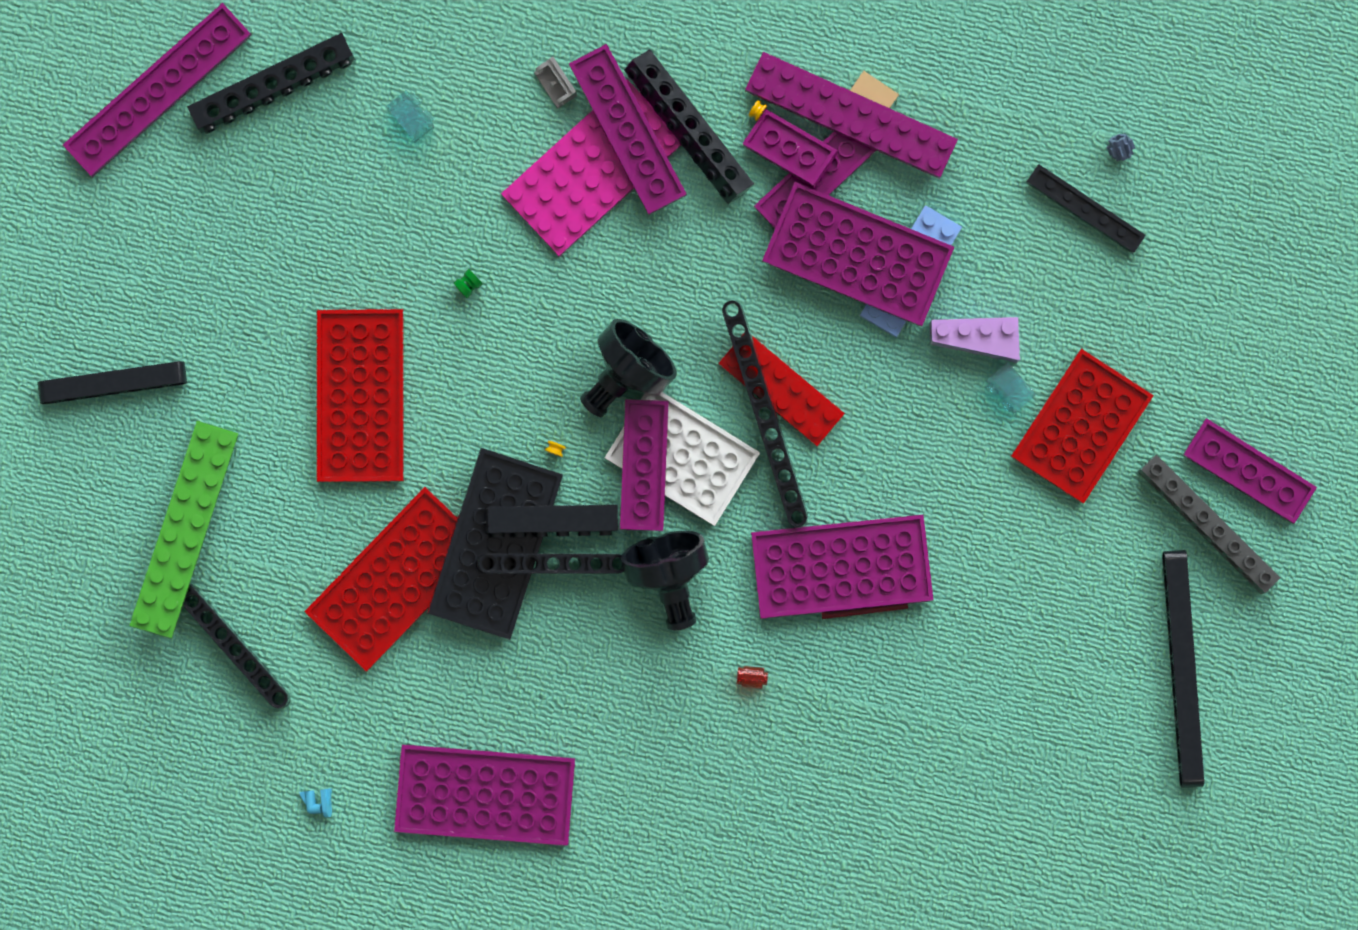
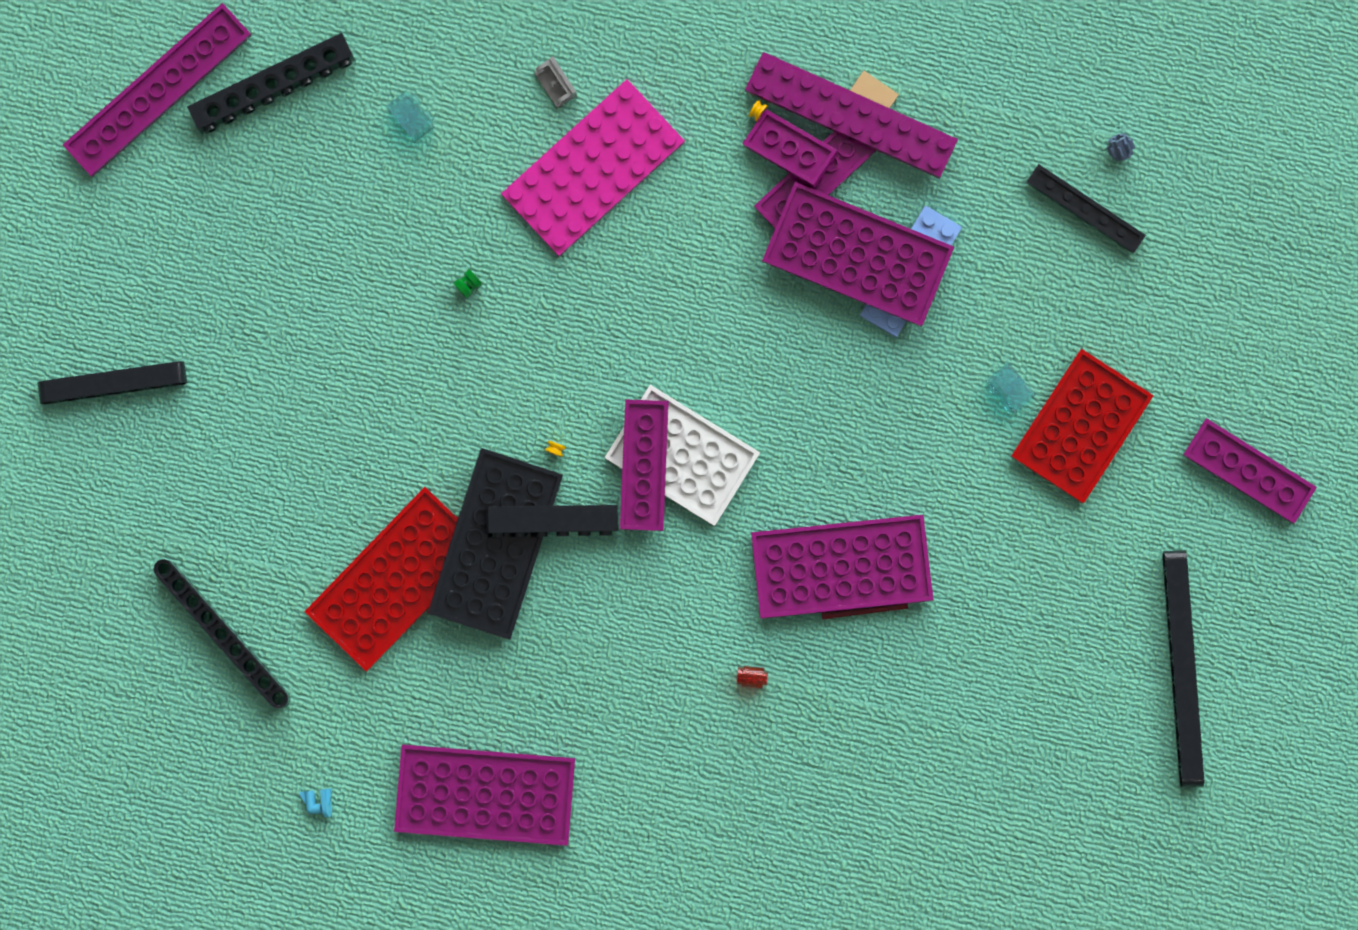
bright green plate [129,421,239,639] -> none
red plate [317,309,404,482] -> none
black beam [476,554,624,574] -> none
magenta plate [569,44,687,215] -> none
black piece [580,319,677,418] -> none
black piece [621,531,709,630] -> none
black brick [624,49,754,204] -> none
red plate [718,332,845,447] -> none
black beam [722,300,808,527] -> none
lavender wedge [930,317,1020,363] -> none
dark grey brick [1137,454,1280,594] -> none

